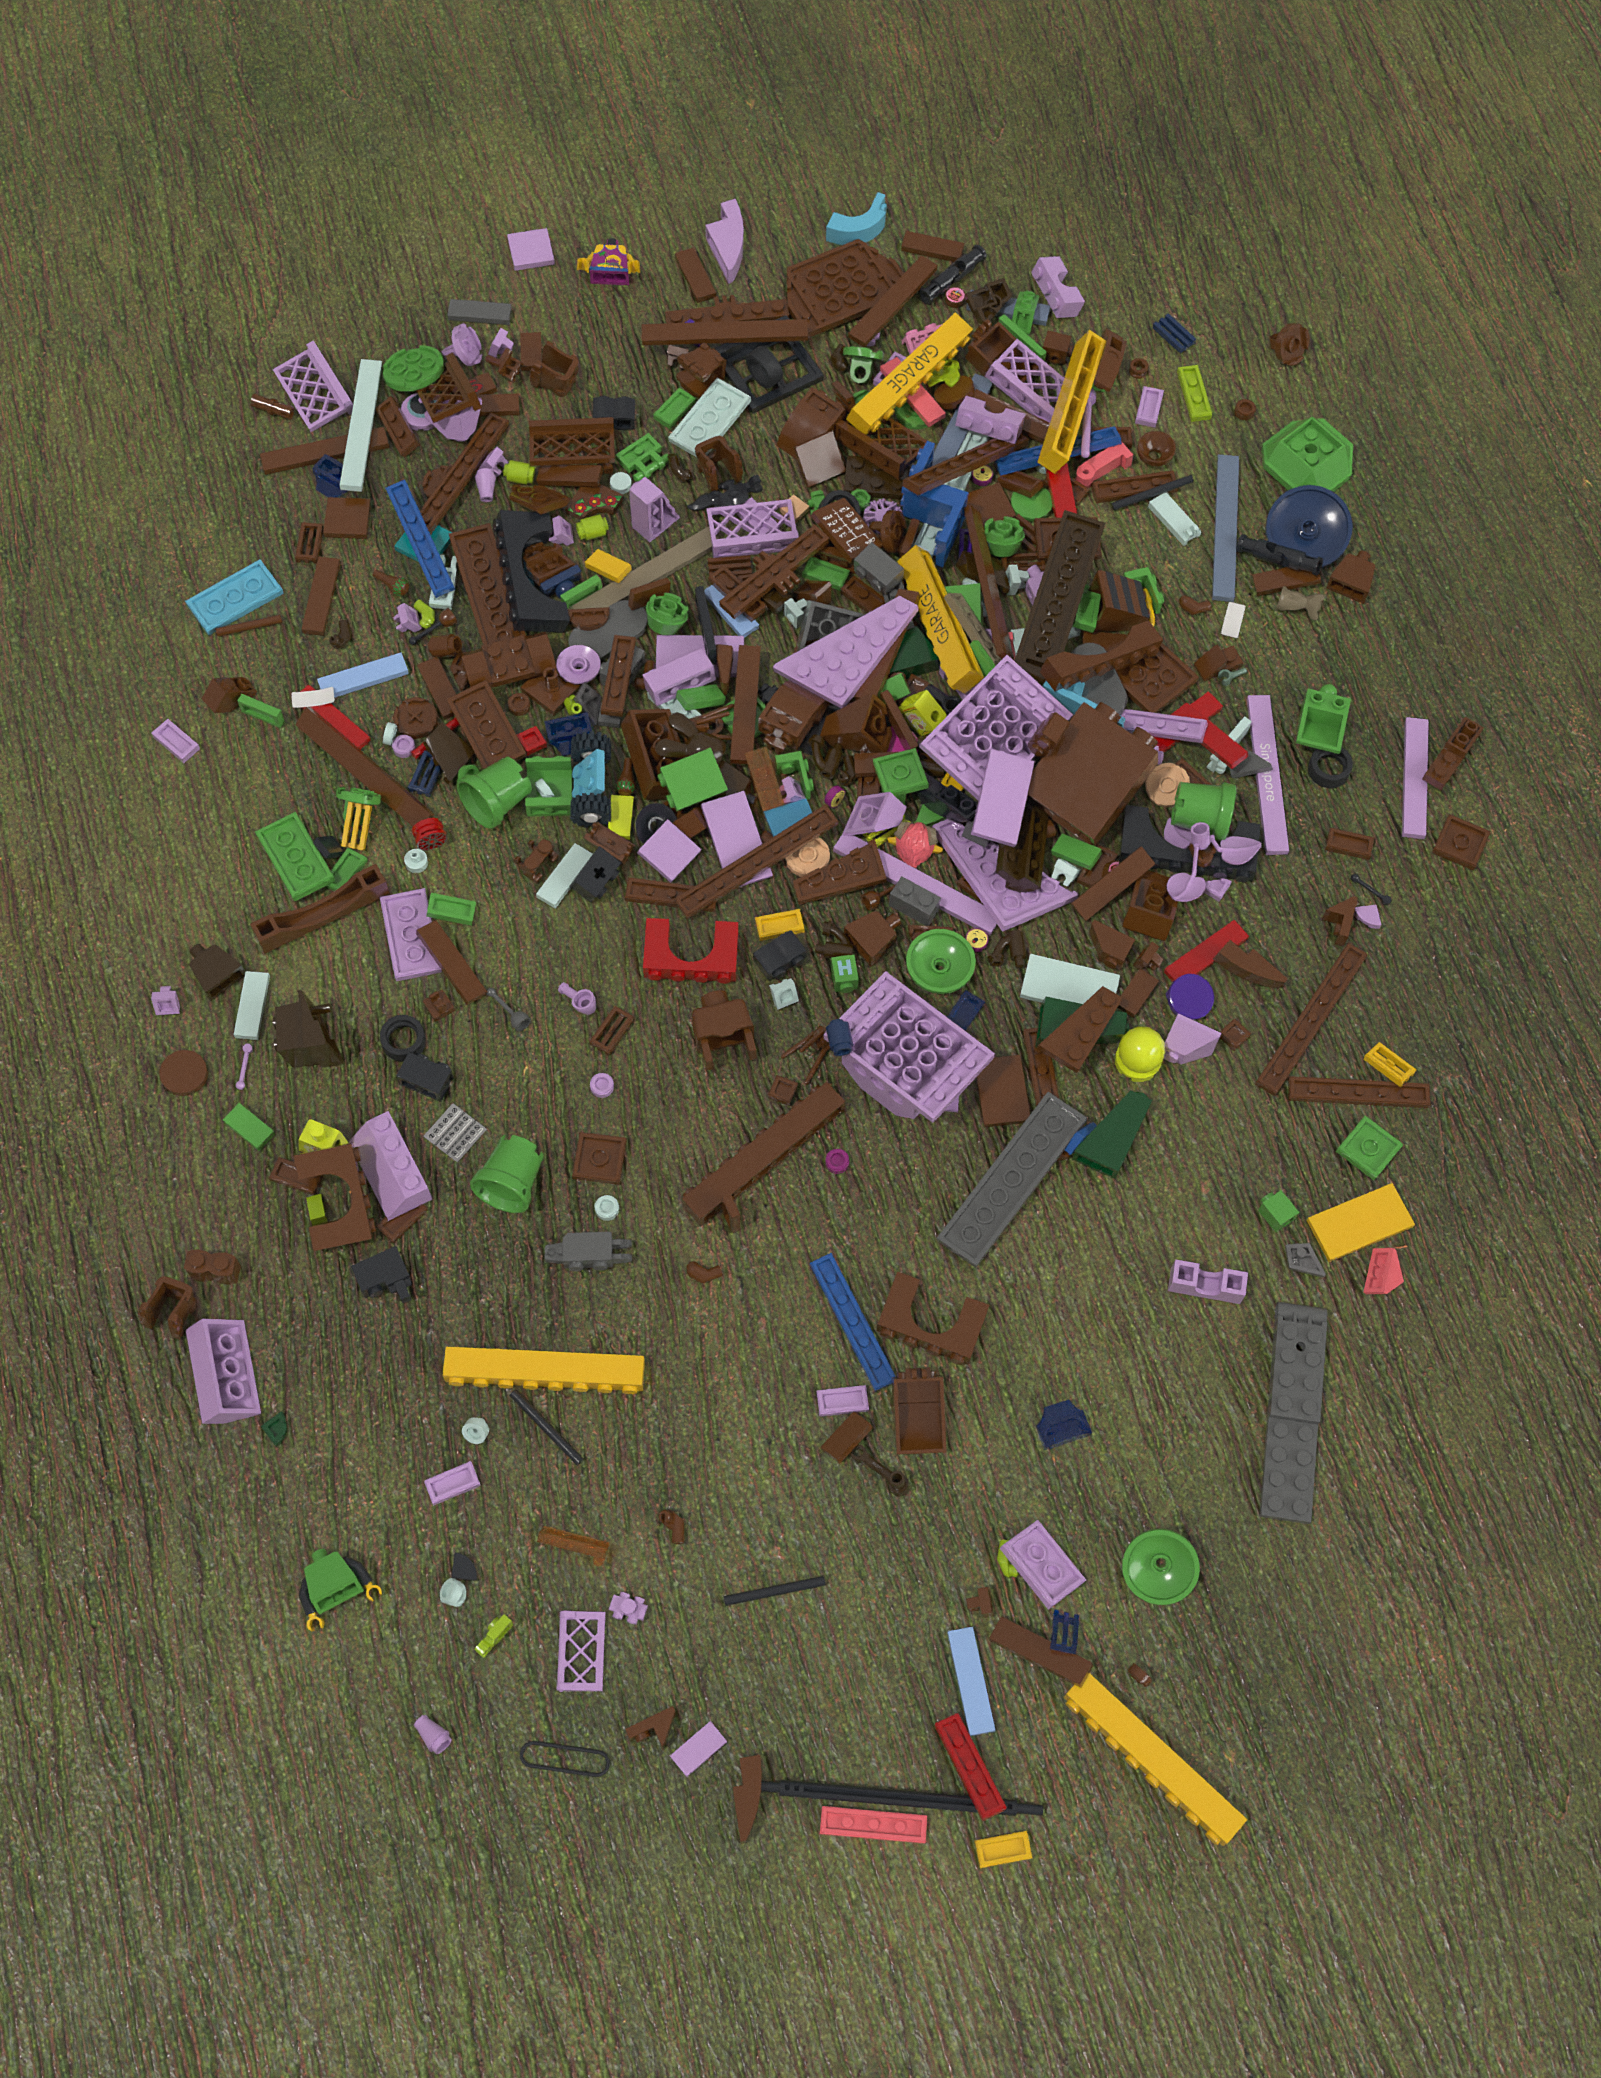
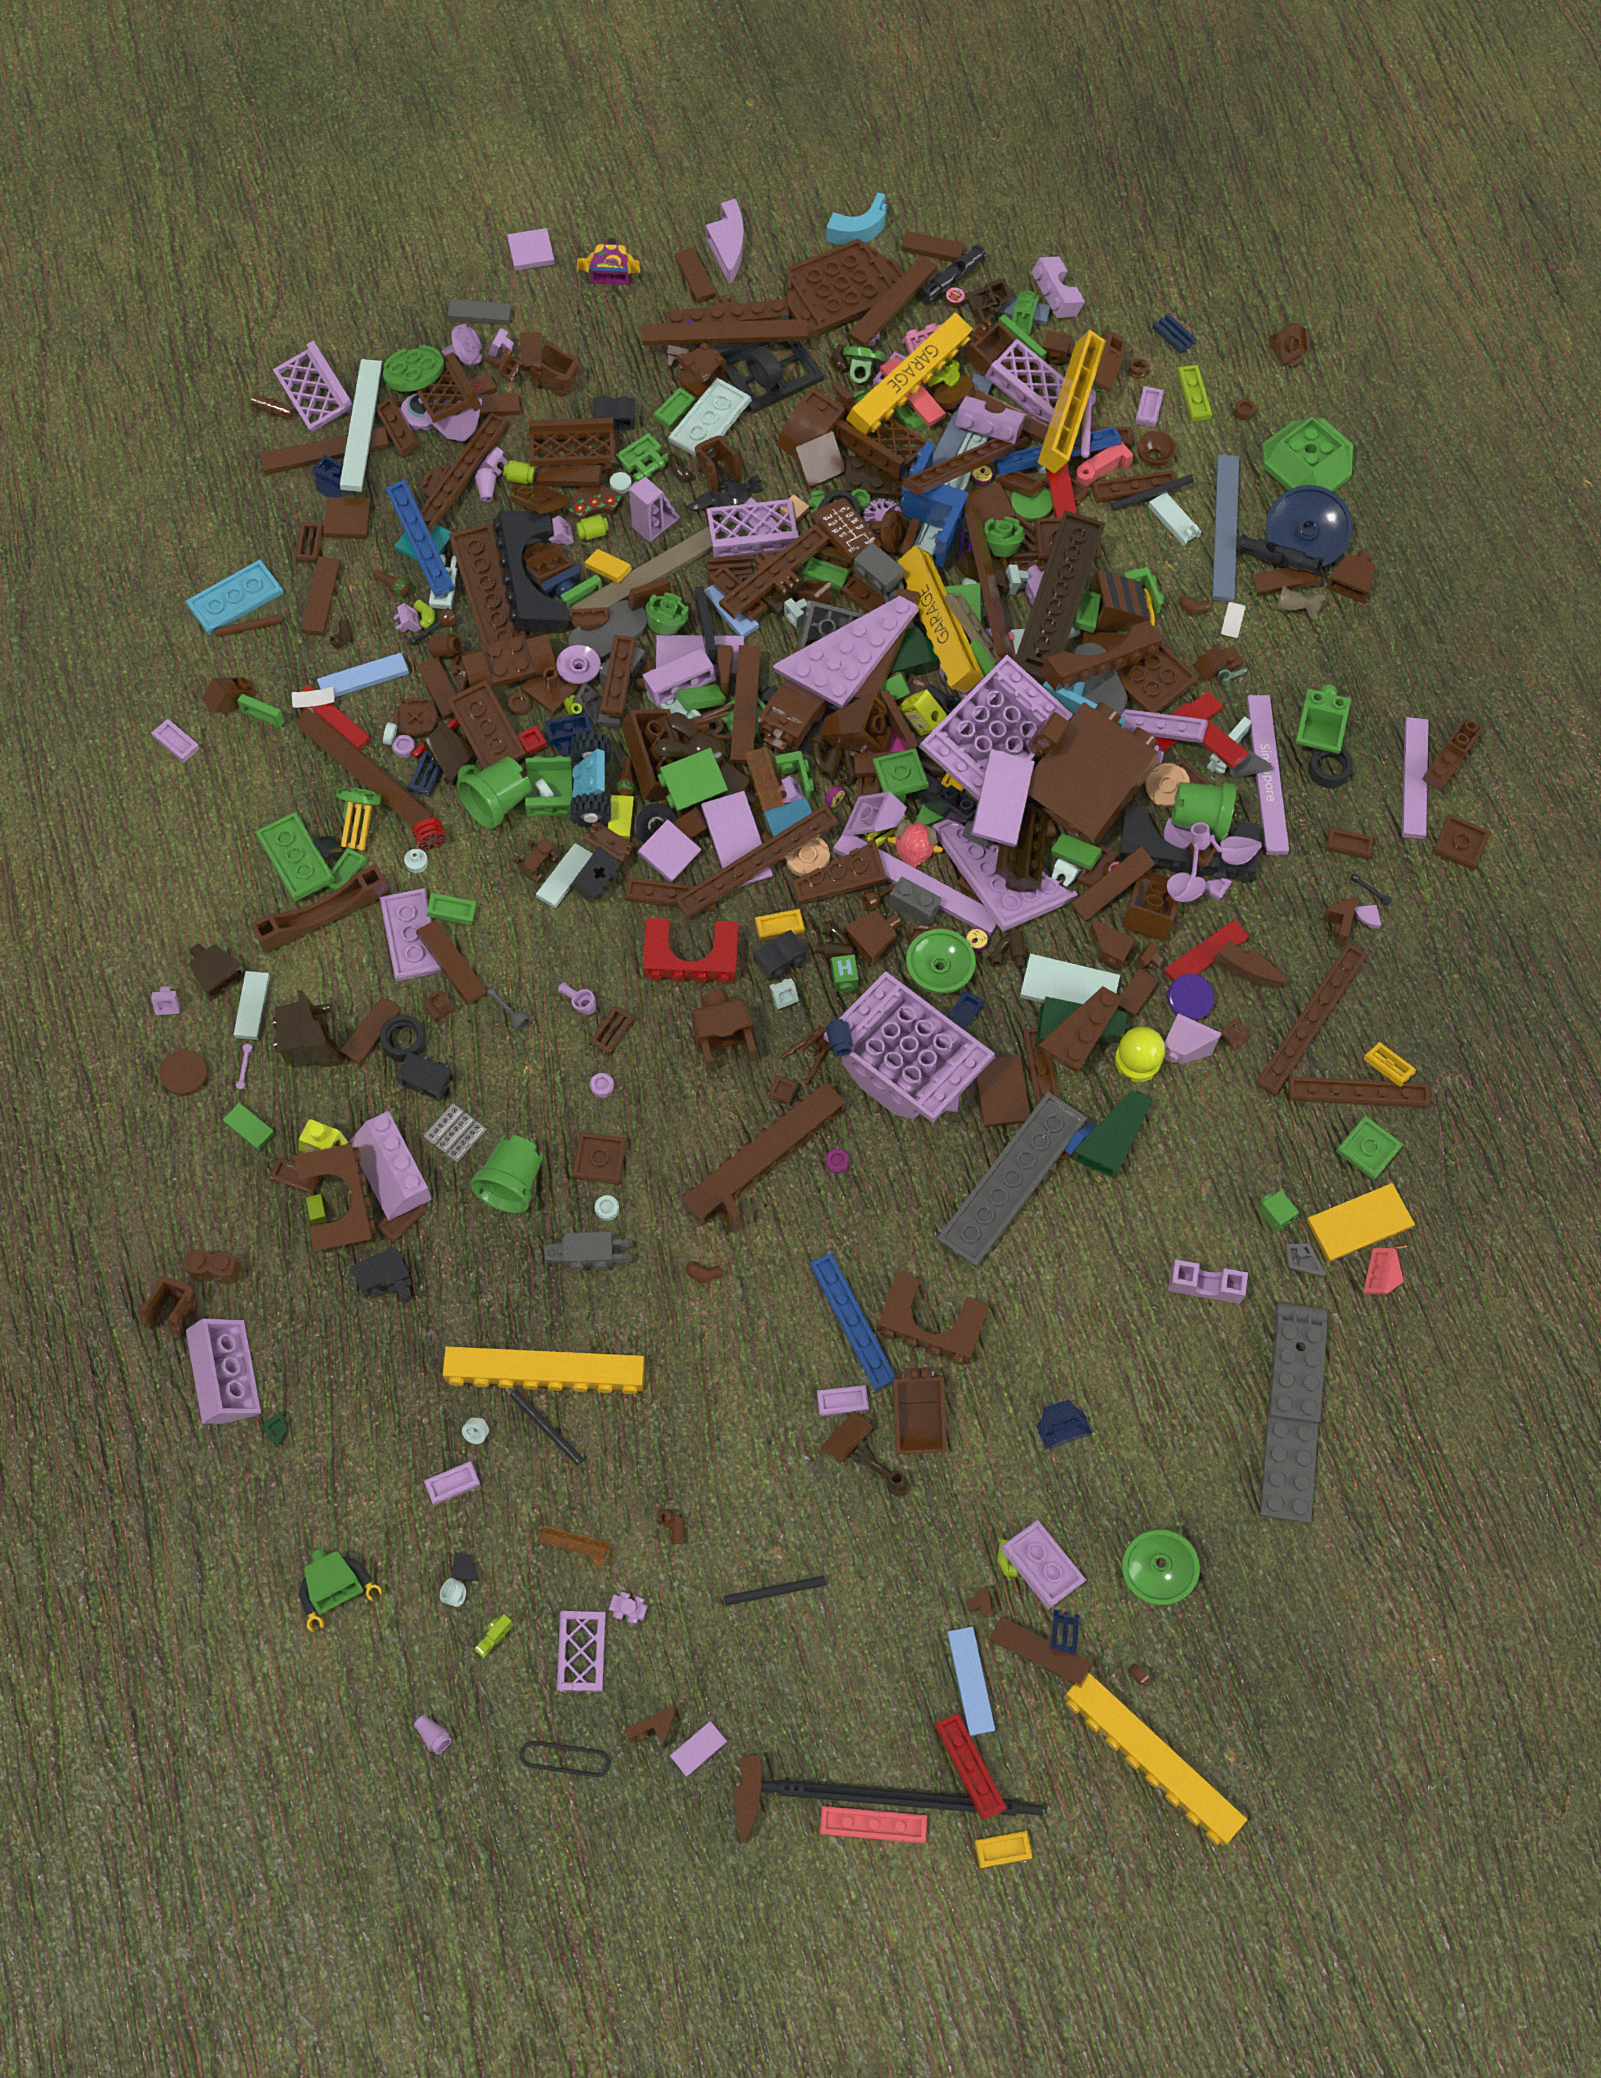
none -> reddish brown tile [340,997,402,1065]

